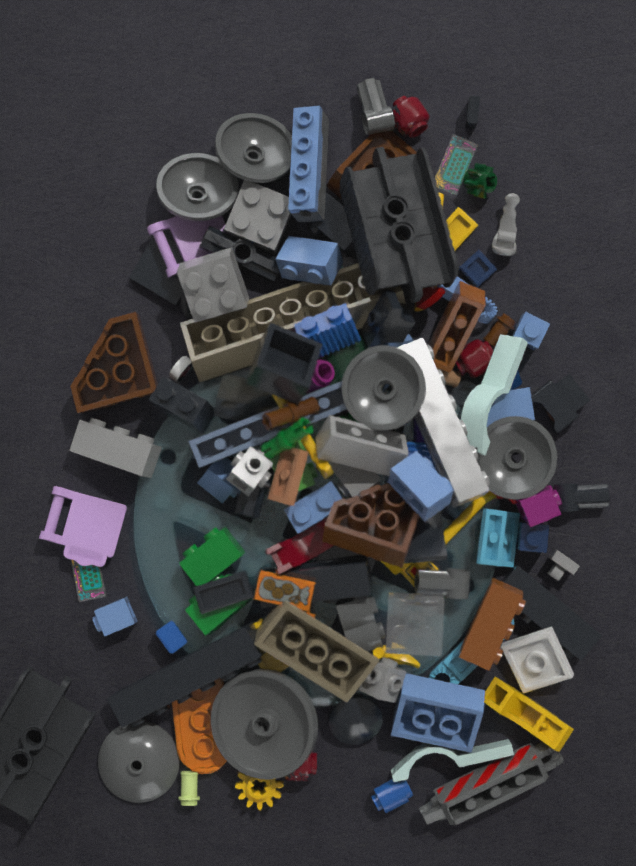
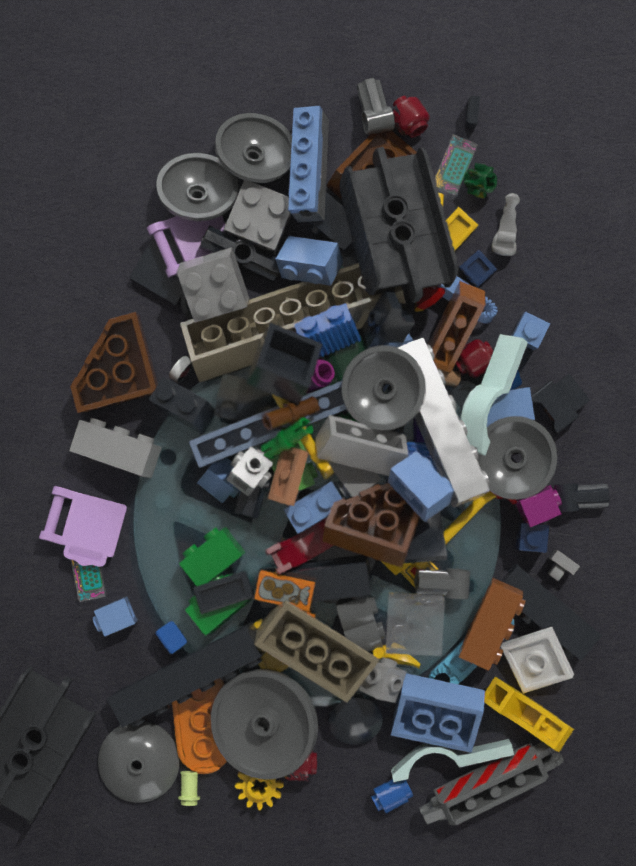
medium azure slope [476,508,520,567] -> none
reddish brown pin [483,313,516,347] -> none

